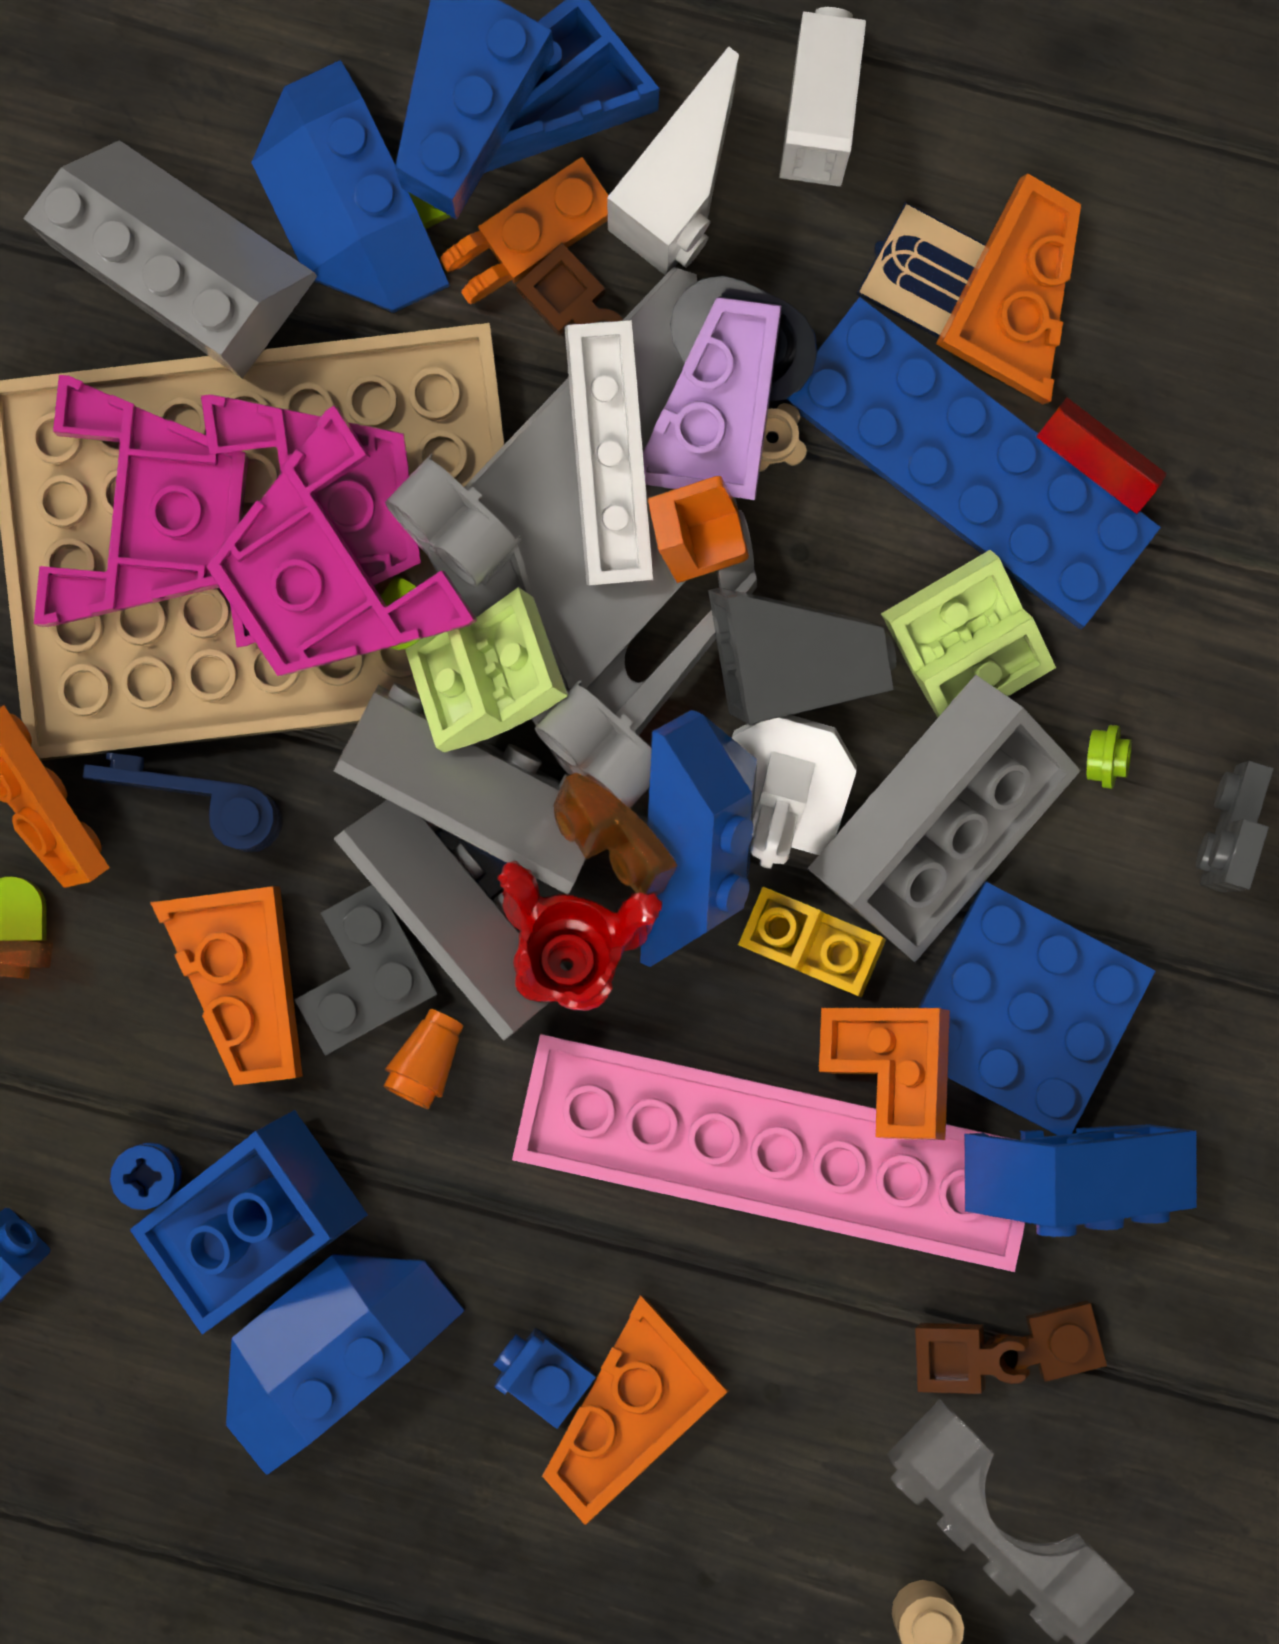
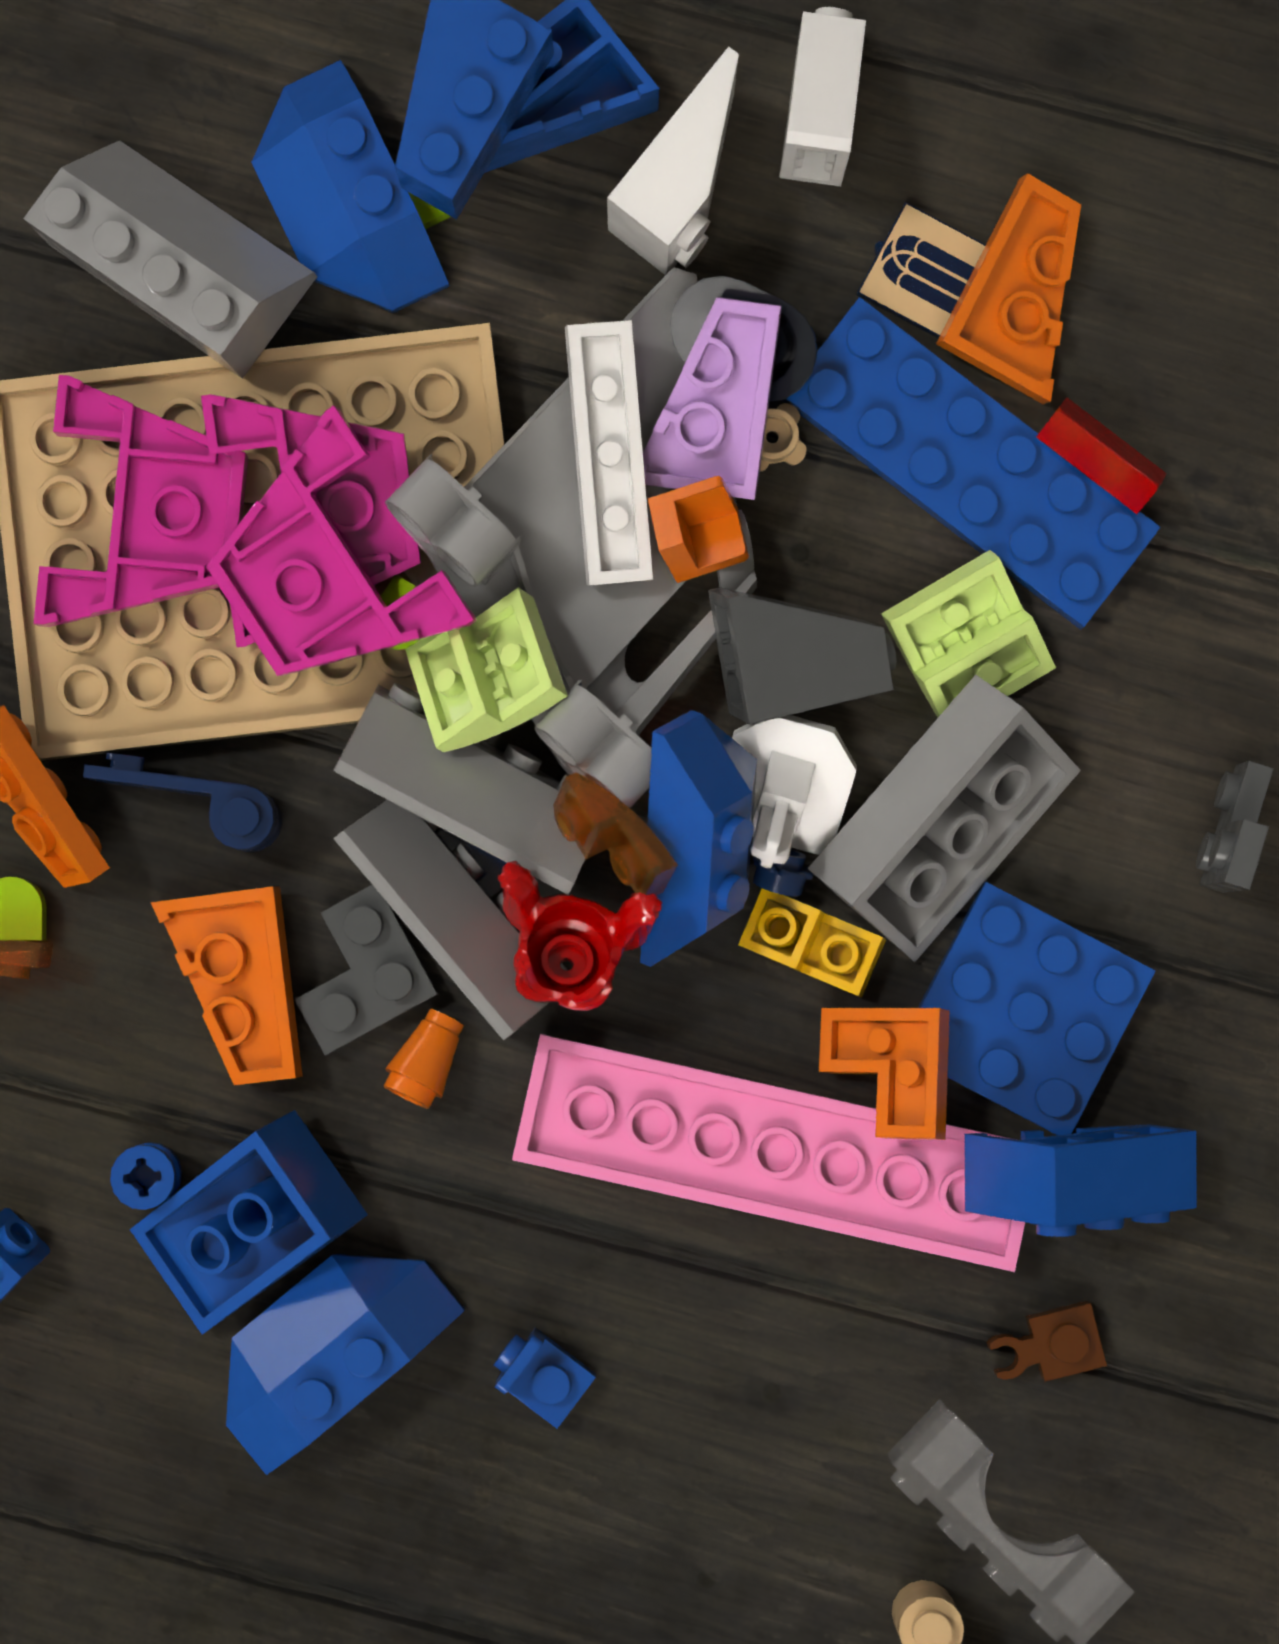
orange hinge [439,157,609,305] -> none
reddish brown plate [516,243,623,336] -> none
orange wing [542,1295,729,1525] -> none
reddish brown plate [915,1323,1030,1394] -> none
lime plate [1087,725,1132,789] -> none
none -> dark blue plate [753,849,814,897]

